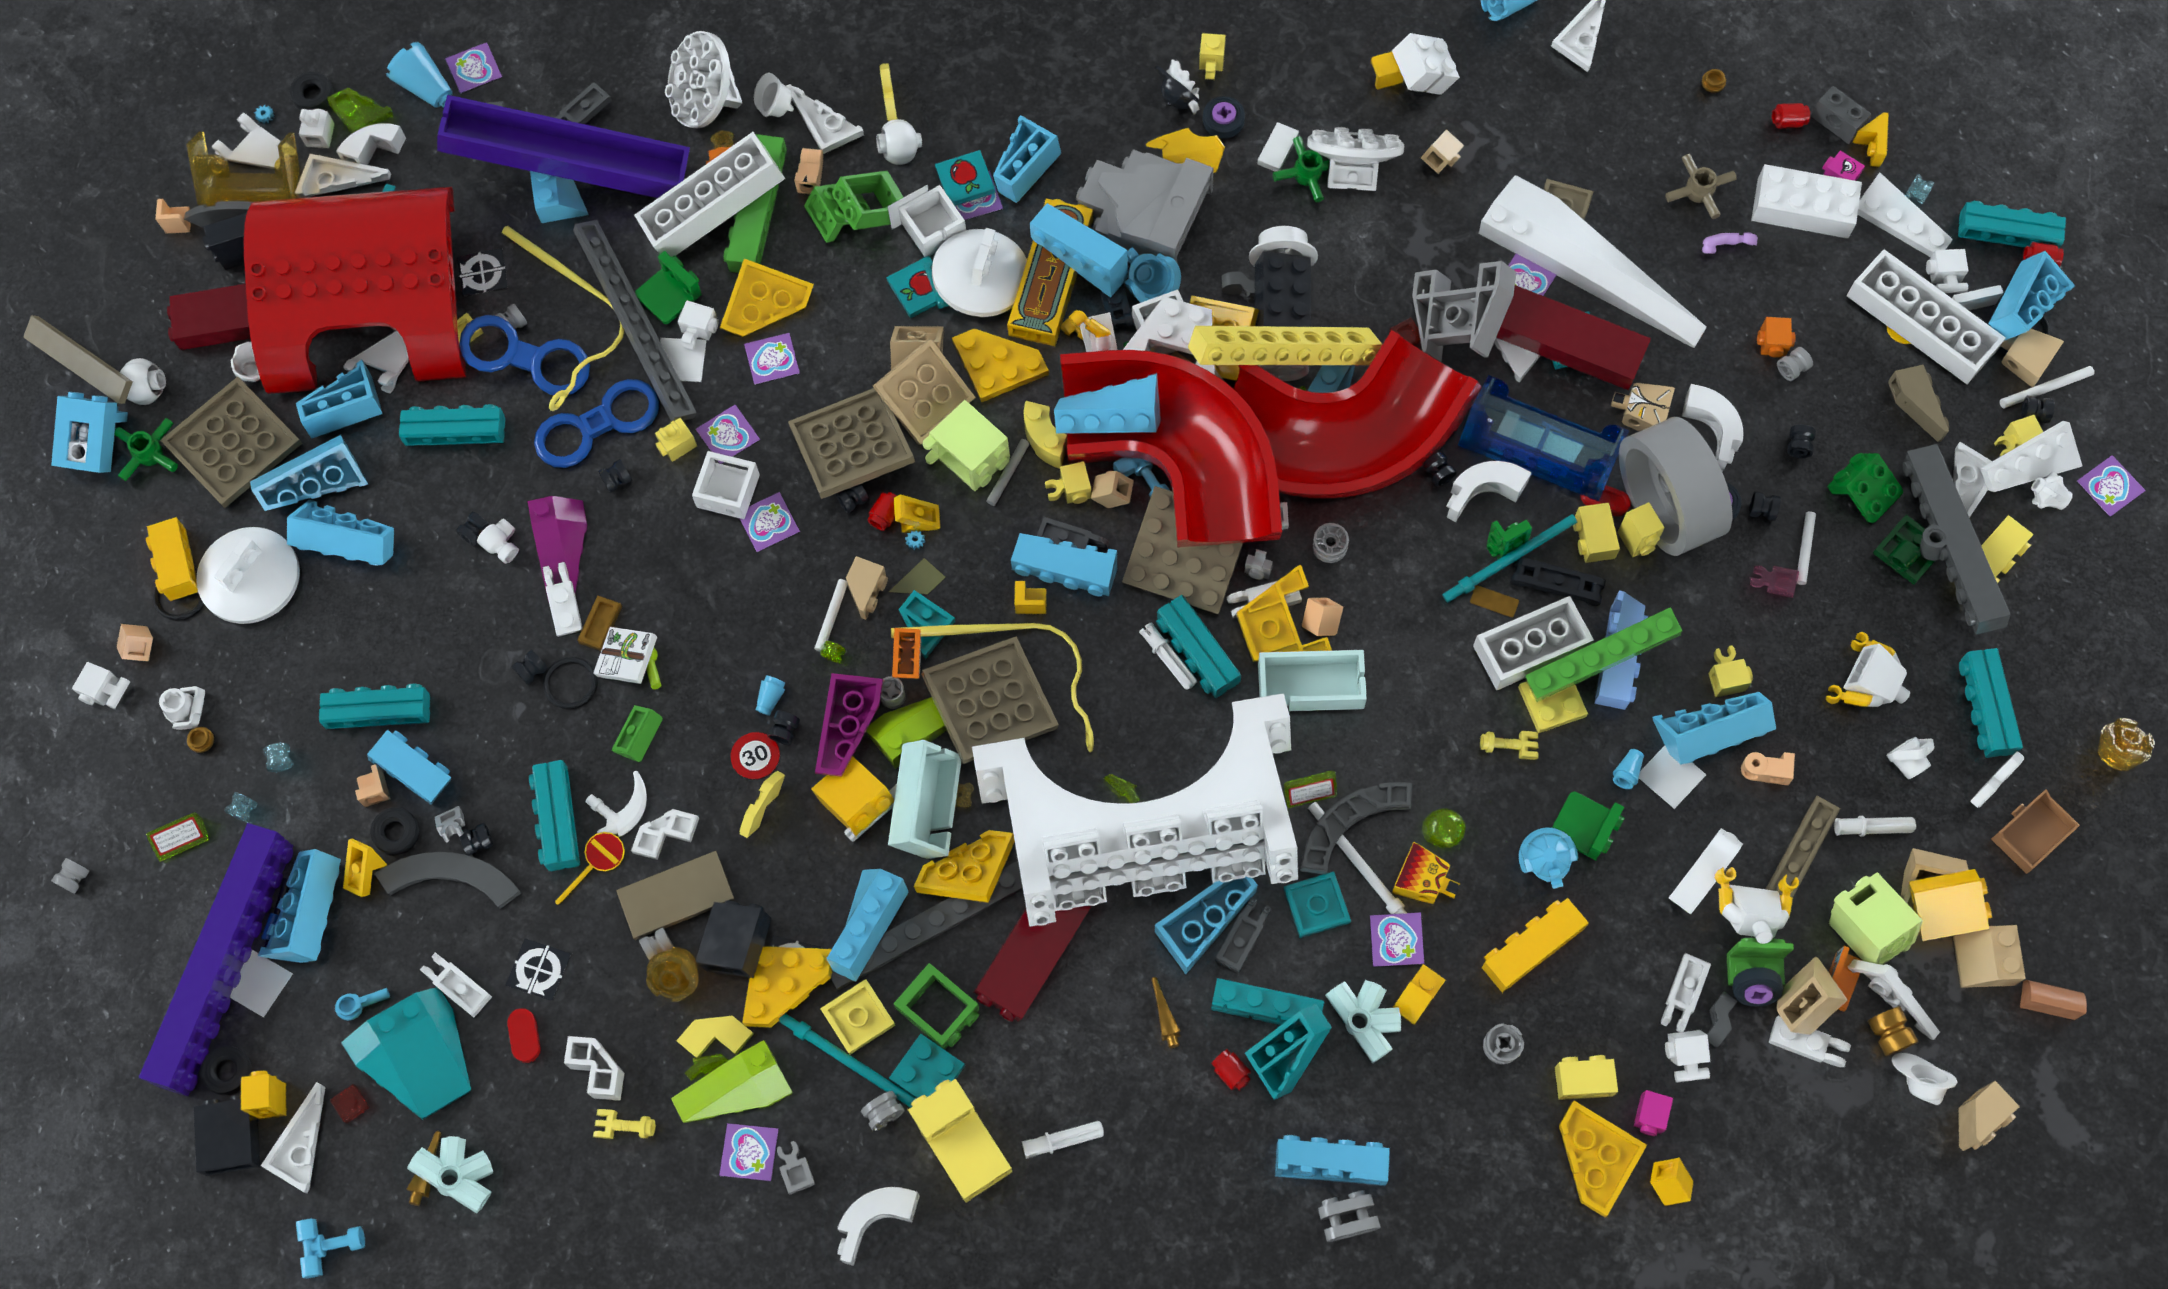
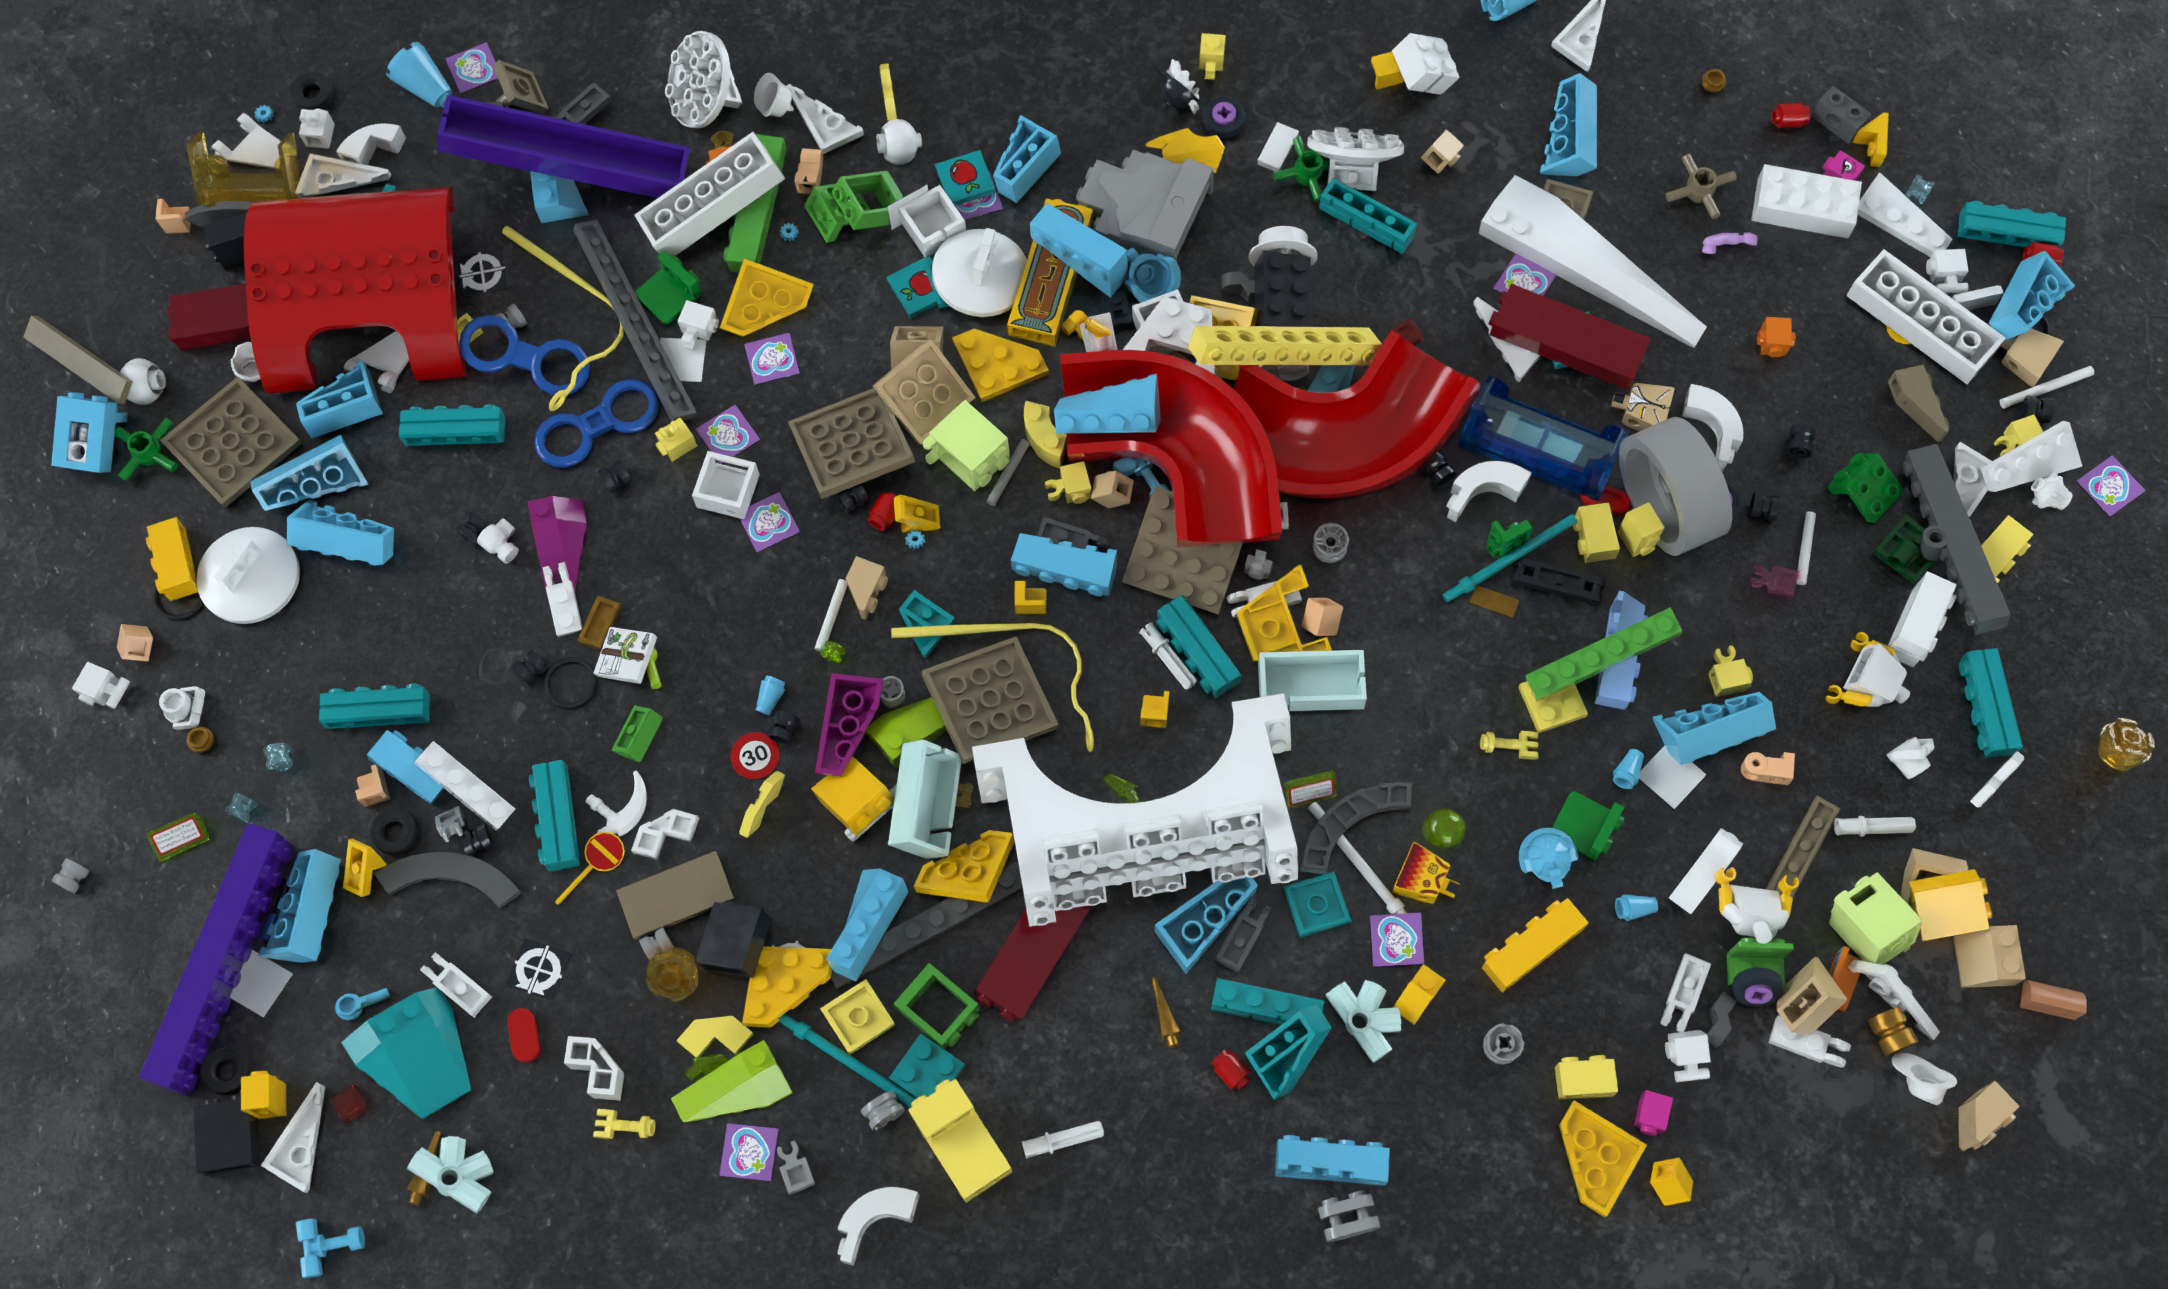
clear neon green wing [327,88,393,134] -> none
olive sticker [889,558,946,594] -> none
orange torso [892,628,921,679] -> none
light grey wedge [1412,261,1516,362] -> none
white brick [1473,596,1594,690] -> none
light grey wheel [1777,347,1813,381] -> none
medium nougat container [1991,789,2080,874] -> none
none -> white brick [414,741,515,831]
none -> dark tan tile [493,60,549,114]
none -> medium azure piece [779,222,799,242]
none -> yellow panel [1140,691,1169,728]
none -> teal brick [1319,178,1417,254]
none -> medium azure wedge [1540,73,1597,176]
none -> medium azure cone [1615,894,1658,921]
none -> white piece [1888,571,1957,667]

